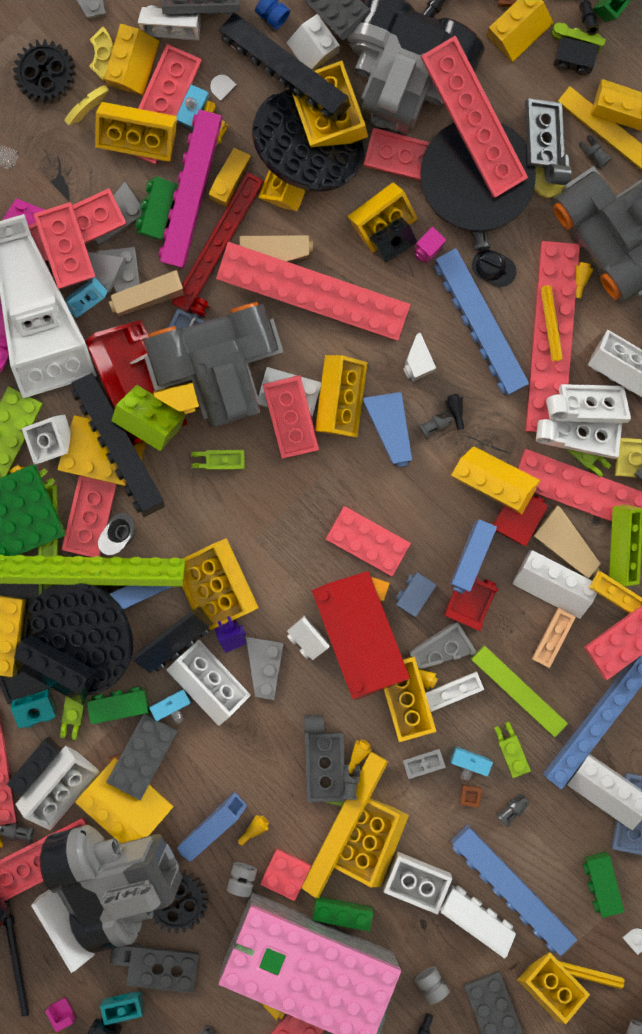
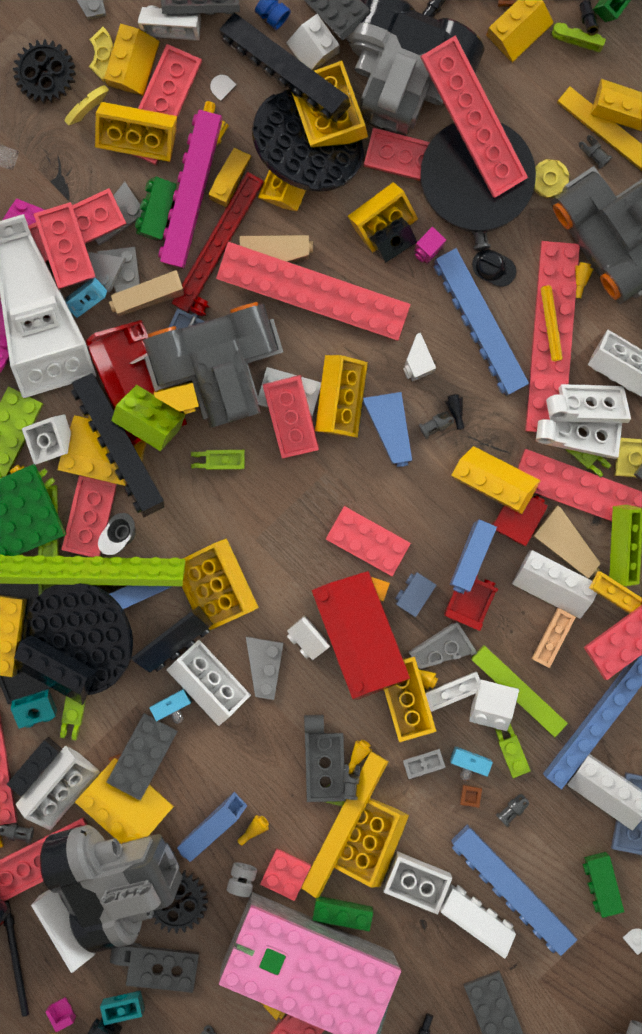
green brick [87,686,150,724] -> none
medium azure piece [177,85,209,131] -> none
dark purple brick [215,616,247,653] -> none
light grey wheel [414,966,450,1005] -> none
yellow slope [517,952,590,1024] -> none
hinge [525,98,572,185] -> none
black brick [553,37,599,75] -> none
yellow axle [559,961,625,989] -> none
none -> white slope [469,680,519,731]

